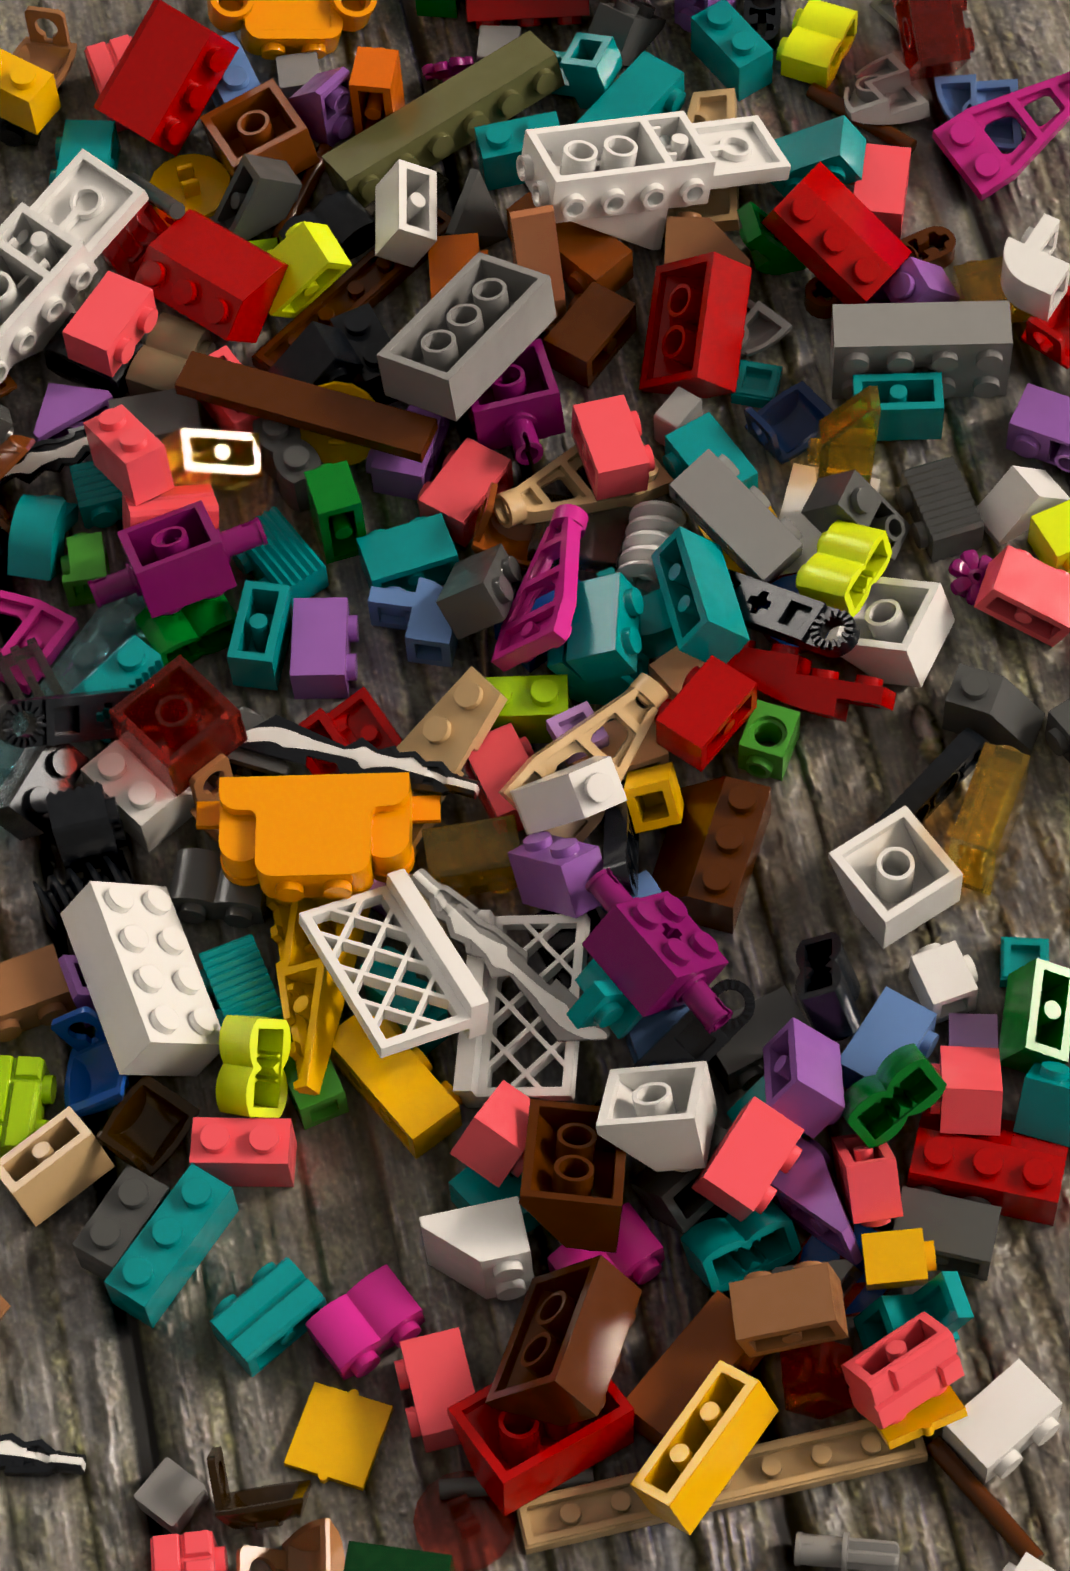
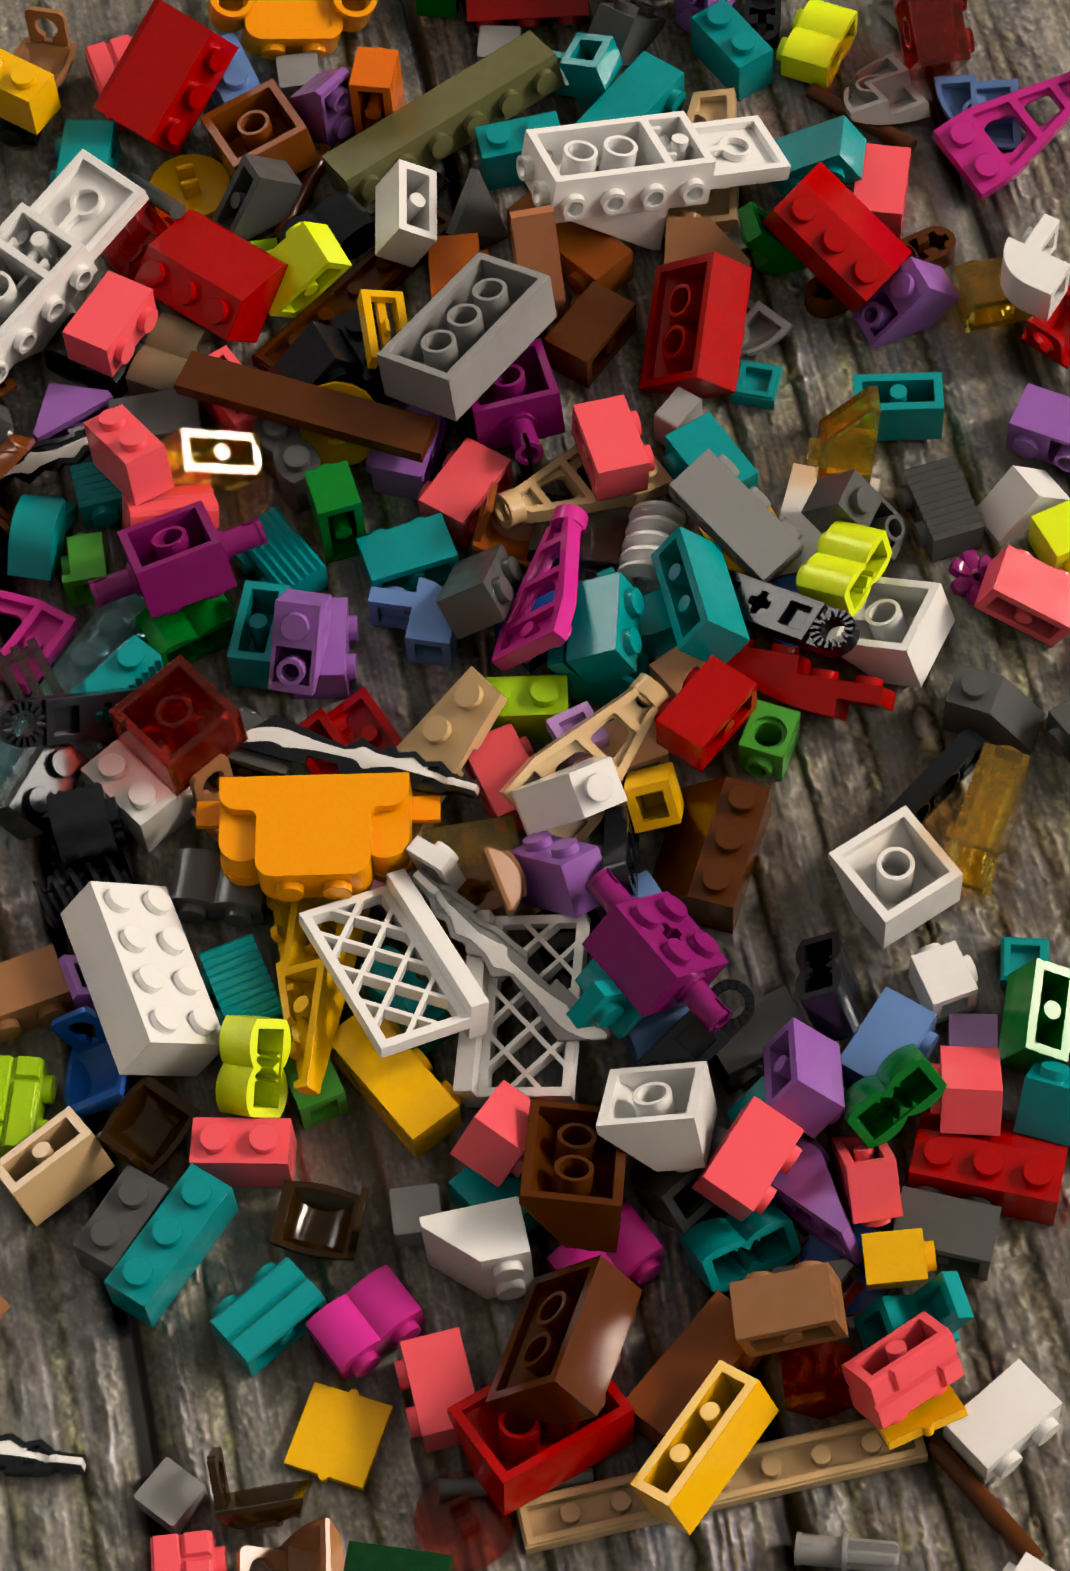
magenta plant [421,56,474,82] -> none
dark blue piece [744,381,841,465] -> none
light grey brick [830,300,1013,401] -> none
none -> medium lavender slope [268,589,332,696]
none -> dark brown piece [270,1180,369,1261]
none -> yellow tile [357,289,408,369]
none -> light grey piece [389,1183,443,1247]
none -> white plate [406,835,466,892]
none -> medium nougat piece [457,845,527,917]

